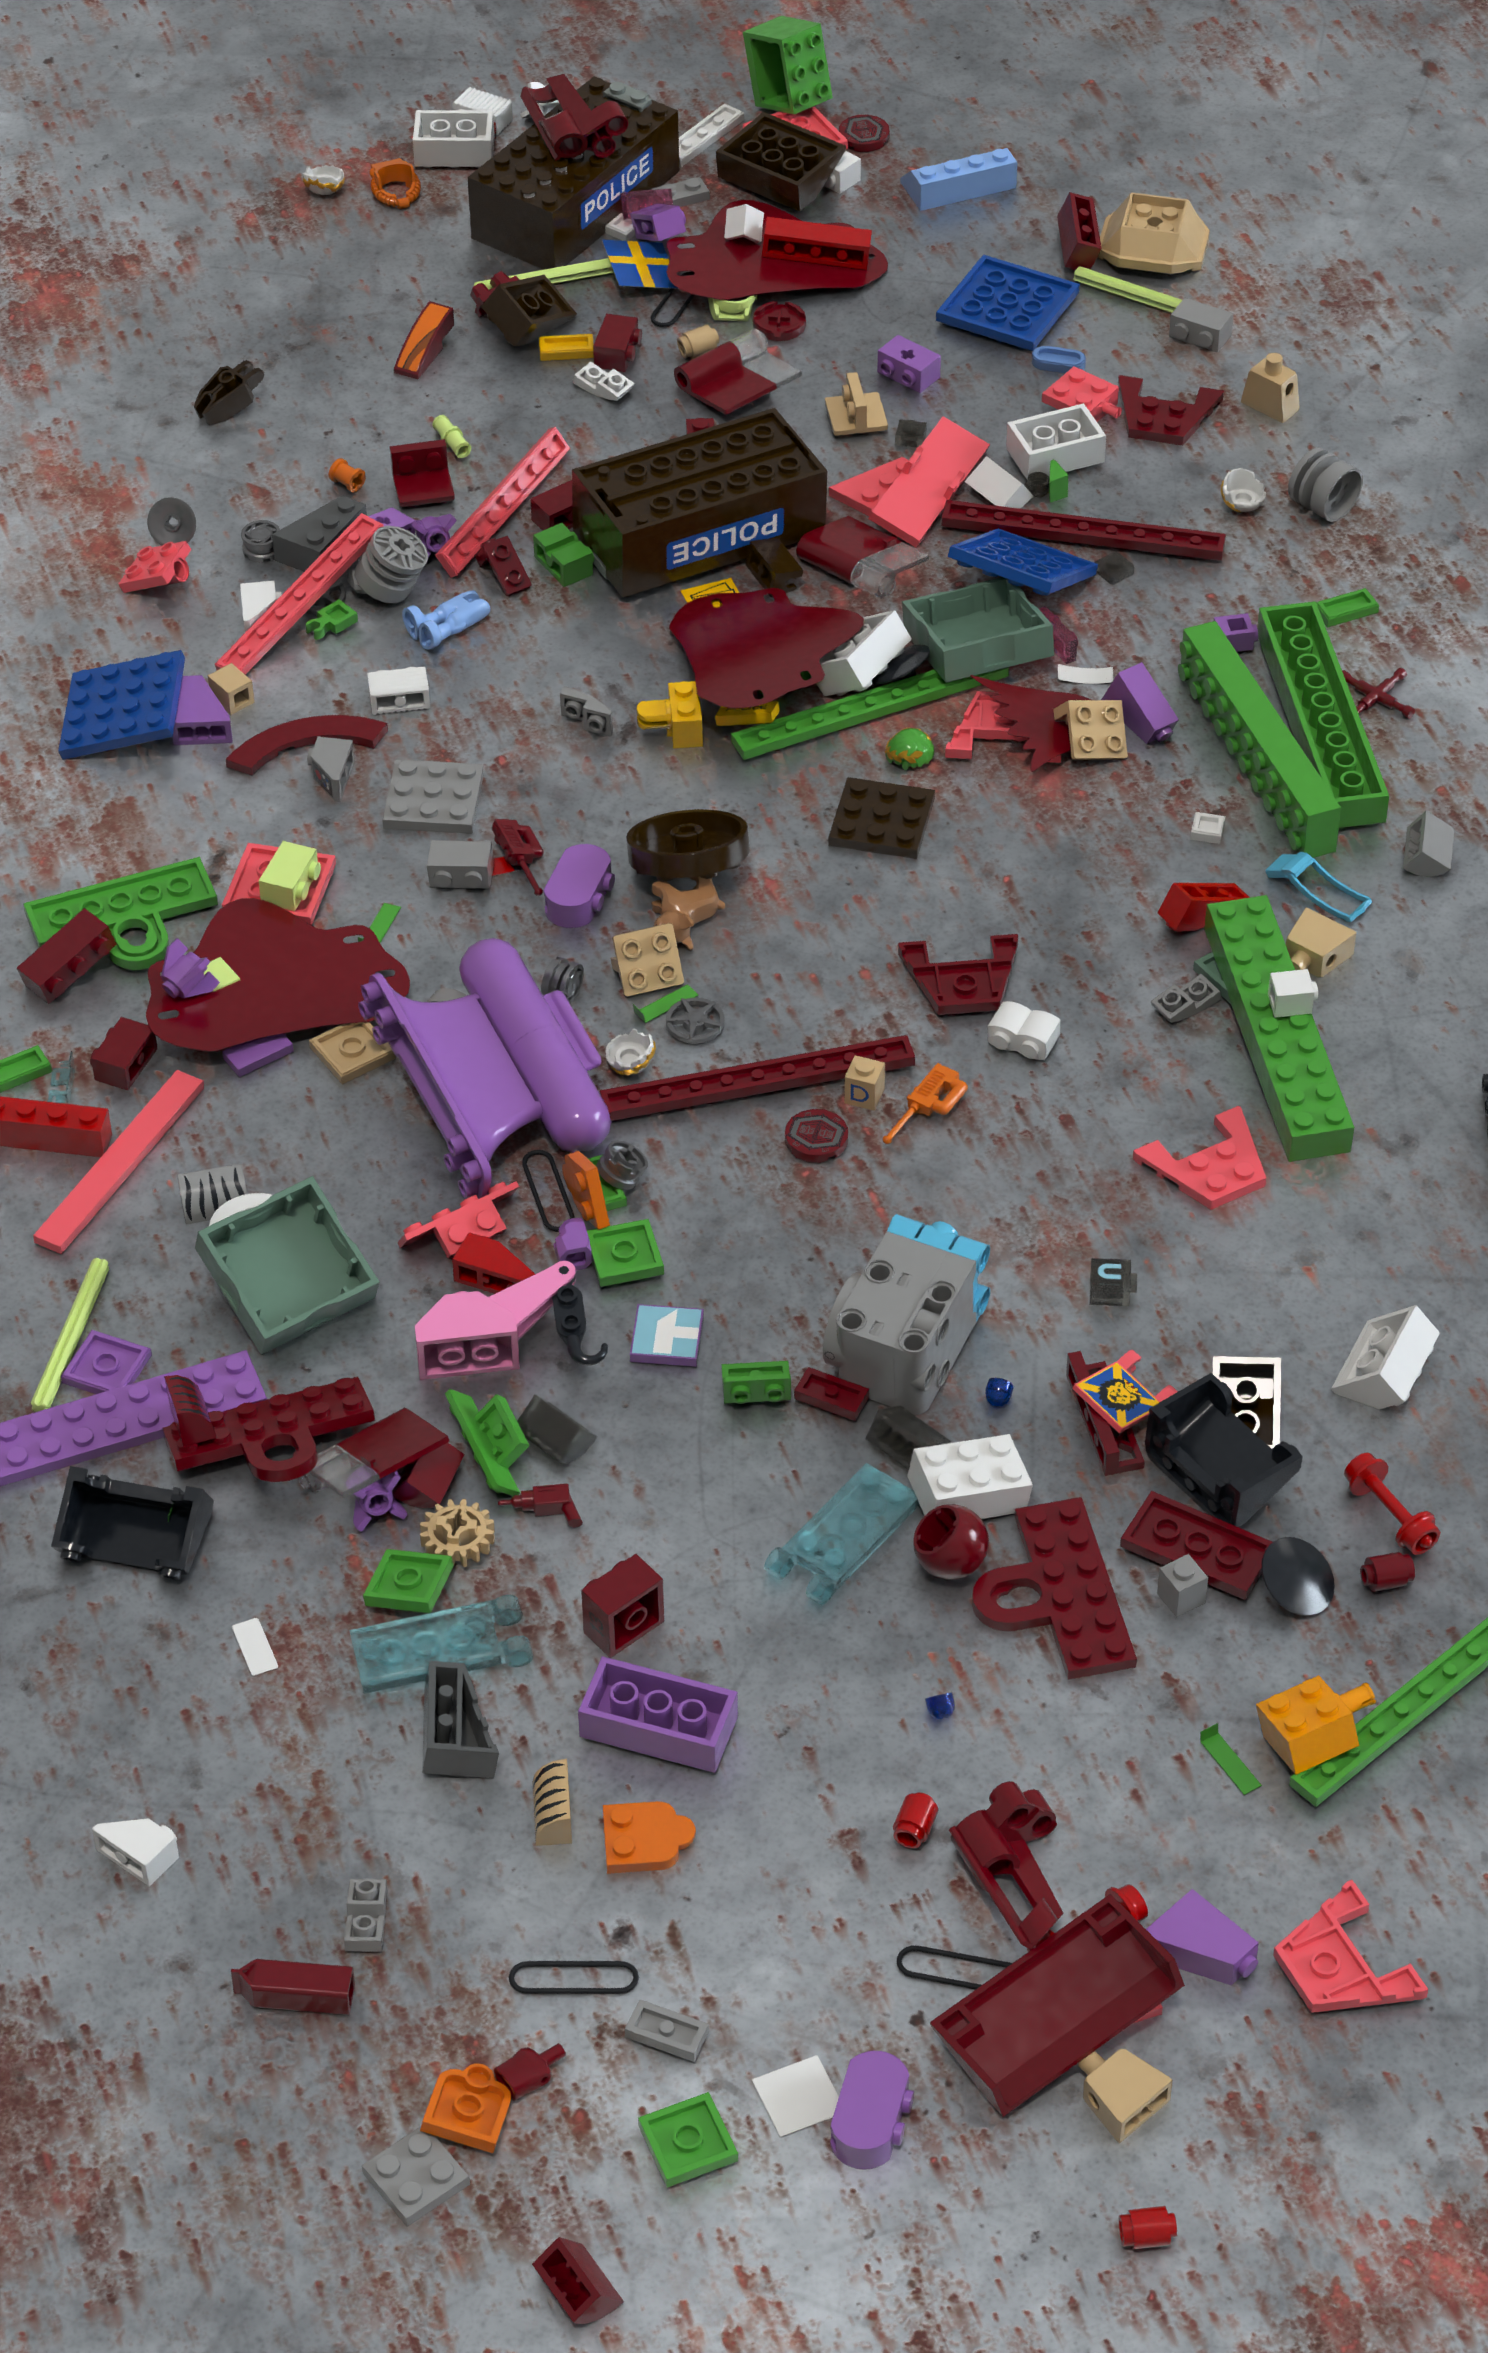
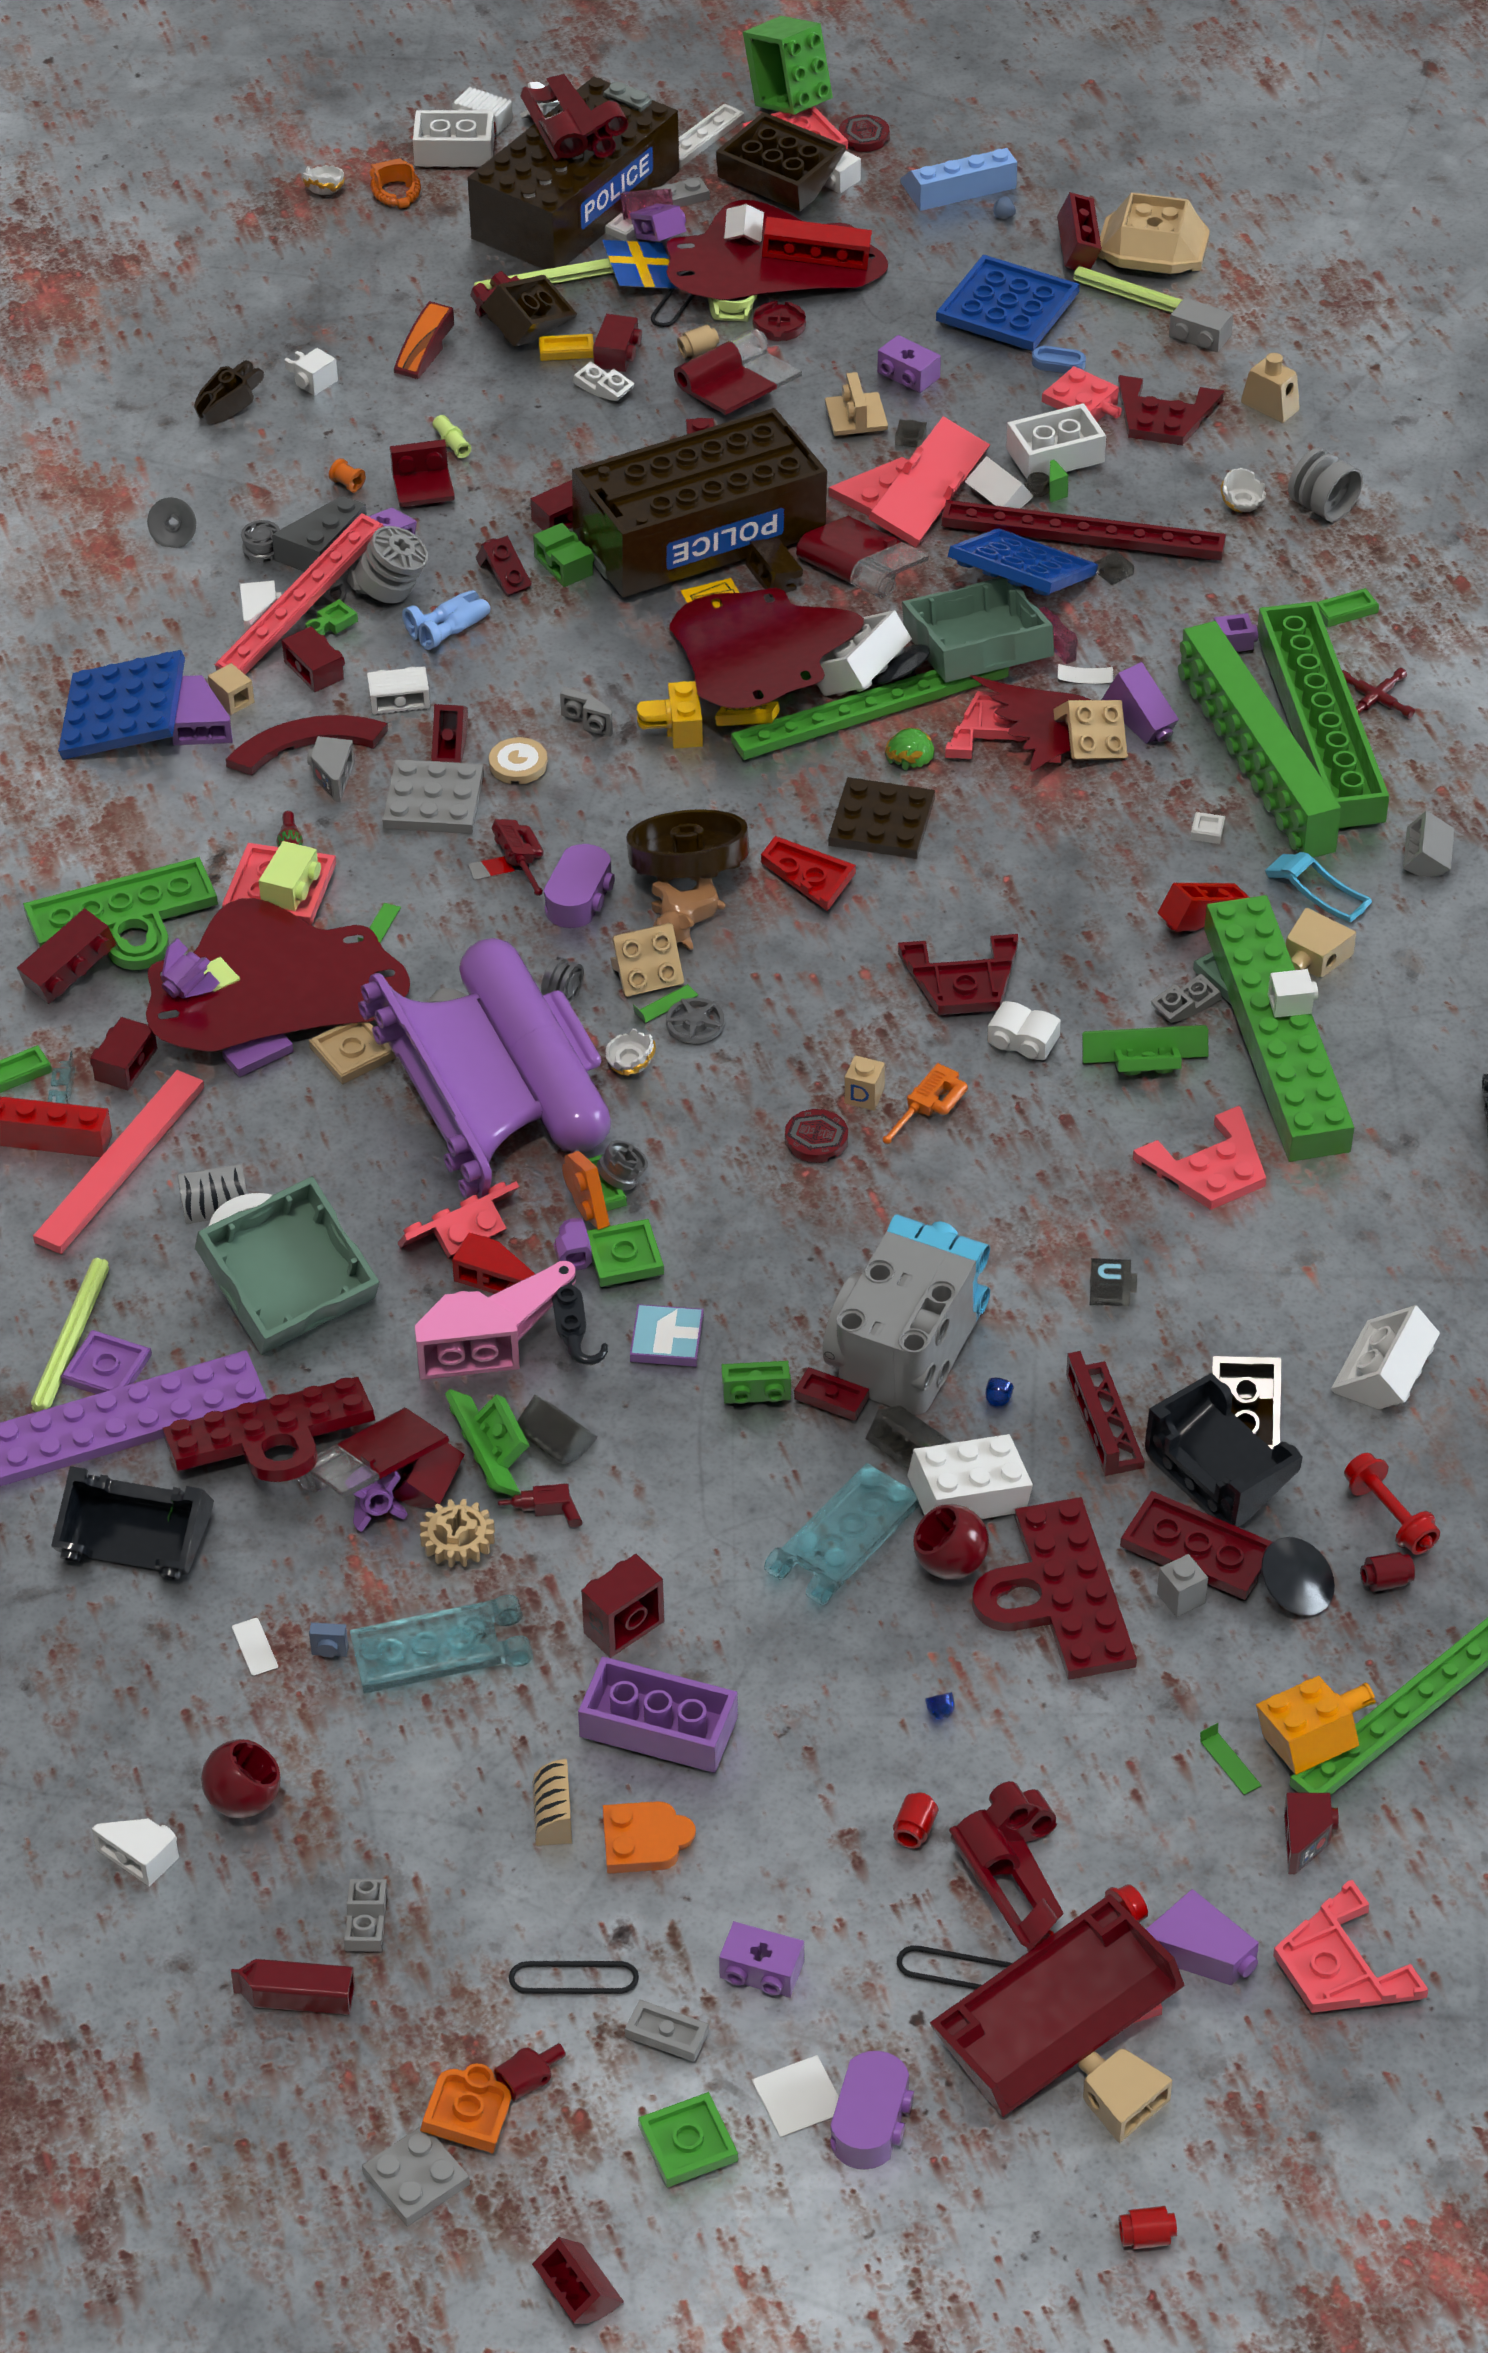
coral plate [118,541,191,593] -> none
dark red brick [164,1375,216,1446] -> none
bright green plate [363,1549,454,1613] -> none
medium lavender brick [411,514,457,557] -> none
dark grey wedge [422,1661,499,1778] -> none
light grey brick [427,840,494,889] -> none
coral tile [435,426,570,578] -> none
black piece [522,1150,575,1231] -> none
dark red plate [600,1035,915,1121] -> none
flag [1072,1350,1178,1434] -> none
none -> dark red wheel [201,1739,281,1819]
none -> dark red piece [276,811,303,847]
none -> dark red brick [282,626,345,693]
none -> white brick [285,348,338,396]
none -> sand blue plate [309,1622,349,1657]
none -> dark red slope [431,704,468,763]
none -> tan tile [489,737,548,784]
none -> medium lavender brick [719,1921,804,1998]
none -> red wing [761,836,856,911]
none -> sand blue hinge [993,196,1016,219]
none -> bright green bracket [1082,1025,1209,1075]
none -> dark red slope [1284,1793,1339,1874]

